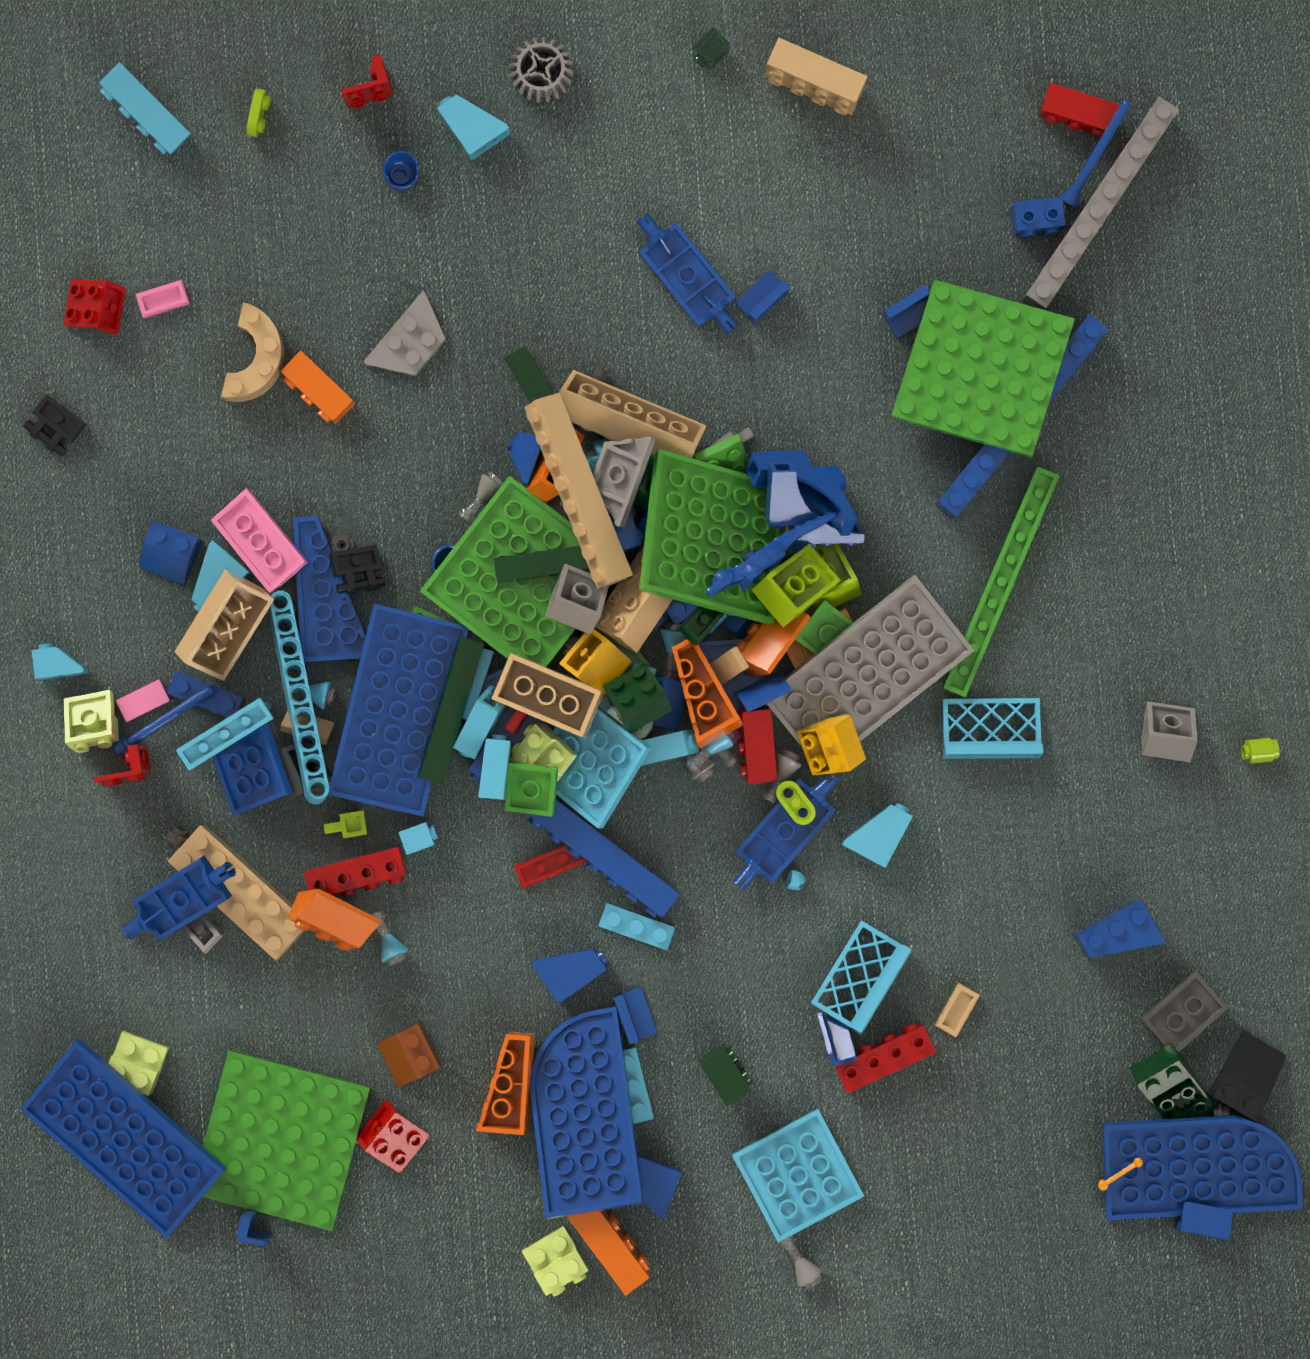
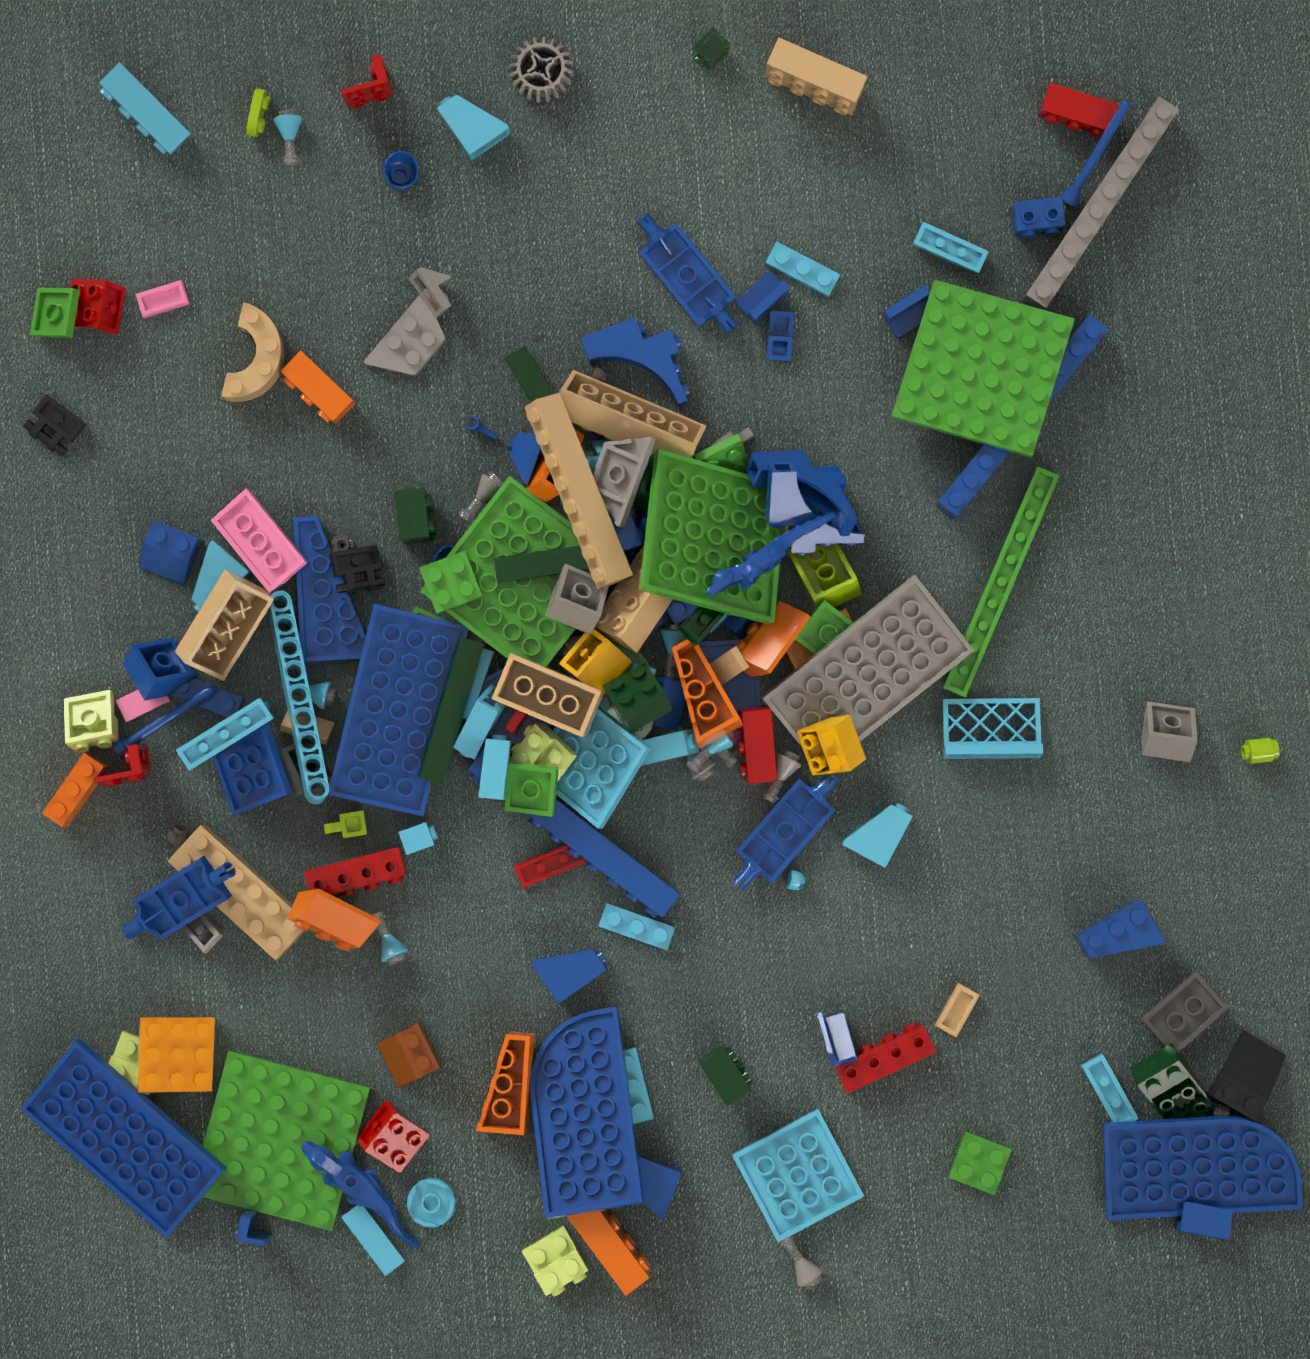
medium azure slope [31,643,89,680] -> none
blue panel [614,987,657,1044] -> none
blue slope [734,671,792,712] -> none
lime slope [752,544,841,628] -> none
lime plate [776,781,815,825] -> none
medium azure fence [811,920,912,1035] -> none
light orange hinge [1098,1158,1143,1190] -> none
none -> bright green plate [30,288,80,338]
none -> orange brick [42,753,110,827]
none -> blue slope [123,638,195,701]
none -> light orange plate [137,1017,215,1093]
none -> piece [273,109,302,166]
none -> blue animal [301,1141,420,1247]
none -> medium azure tile [341,1205,406,1276]
none -> dark green brick [395,488,437,544]
none -> medium azure tile [407,1177,456,1228]
none -> light grey slope [409,267,452,318]
none -> bright green plate [419,551,483,614]
none -> blue hand [465,415,498,441]
none -> blue arch [581,317,690,407]
none -> medium azure plate [765,241,840,297]
none -> blue slope [767,310,794,361]
none -> medium azure plate [913,222,989,275]
none -> bright green plate [948,1131,1012,1195]
none -> medium azure plate [1080,1053,1139,1122]

